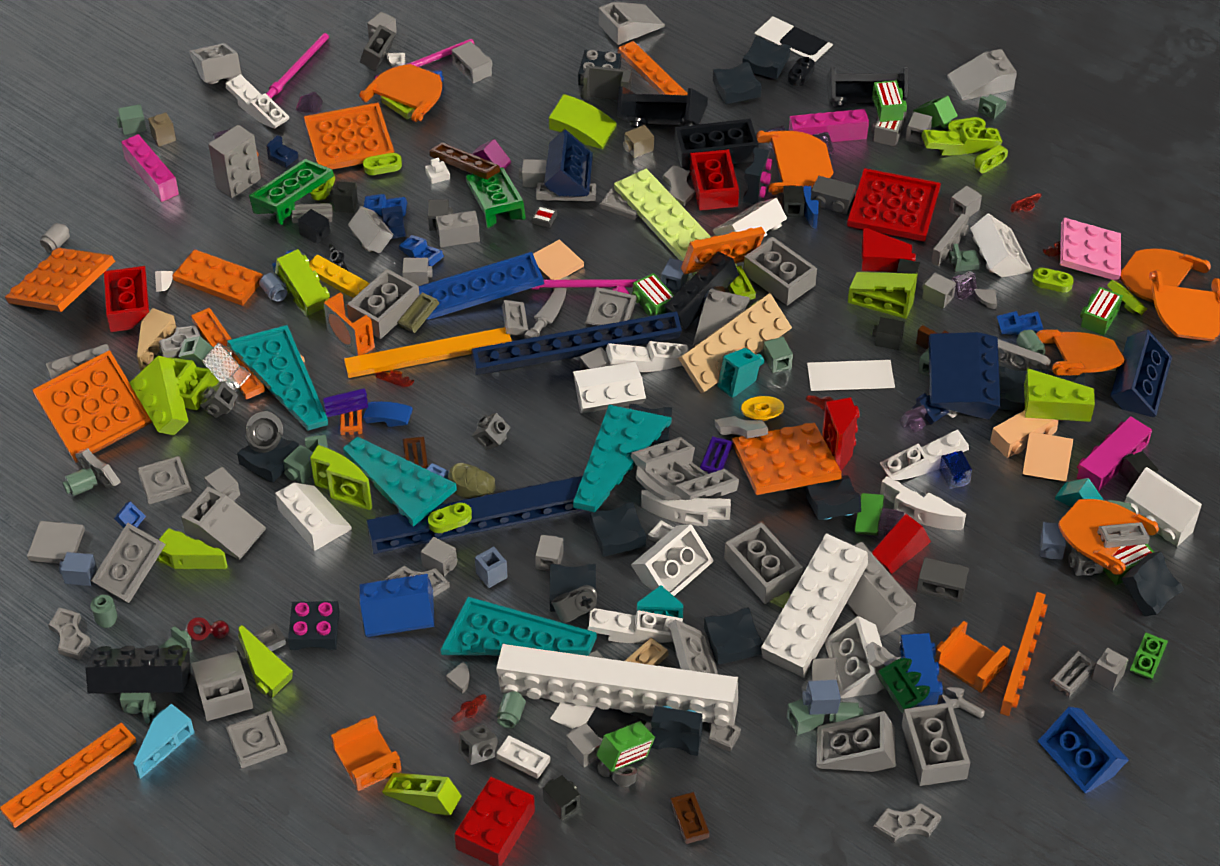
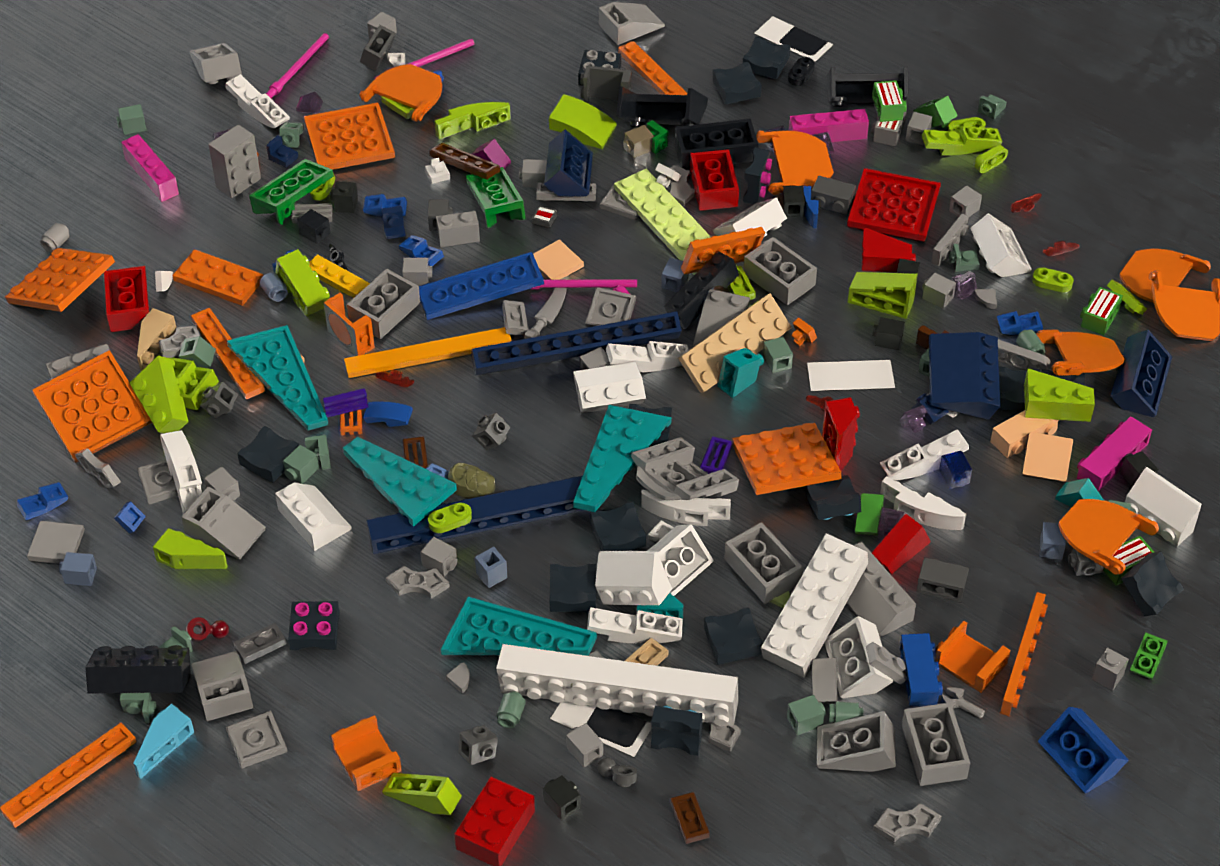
light grey tile [48,607,91,660] -> none
sand green brick [62,468,98,497] -> none
sand green brick [90,595,118,628] -> none
light grey plate [91,523,166,603] -> none
dark tan brick [148,112,176,147] -> none
clear panel [202,342,251,392] -> none
lime slope [238,625,293,698] -> none
dark grey helmet [245,411,283,453] -> none
lime slope [310,445,372,510] -> none
light grey brick [348,206,393,253] -> none
blue slope [360,574,434,637] -> none
lime plate [363,153,402,175] -> none
olive tile [397,292,439,334] -> none
clear red piece [451,694,487,723] -> none
light grey brick [452,41,493,84] -> none
white plate [496,736,550,779] -> none
light grey brick [535,535,564,572] -> none
dark grey piece [551,585,597,623] -> none
bright green brick [596,721,655,772] -> none
brick [632,273,674,316] -> none
light grey plate [669,619,718,674] -> none
light grey tile [715,416,768,439] -> none
yellow dish [741,396,784,421] -> none
sand blue brick [802,680,841,715] -> none
dark green plate [876,658,930,714] -> none
light grey slope [947,49,1017,101] -> none
light grey tile [1050,651,1096,697] -> none
bright pink plate [1060,218,1121,281] -> none
light grey tile [1098,522,1150,548] -> none
none -> blue slope [17,482,68,520]
none -> white slope [160,430,202,514]
none -> sand green bracket [280,122,304,148]
none -> lime slope [435,102,511,139]
none -> white slope [595,551,672,605]
none -> green bracket [647,120,668,154]
none -> white tile [655,163,681,187]
none -> orange tile [791,317,817,346]

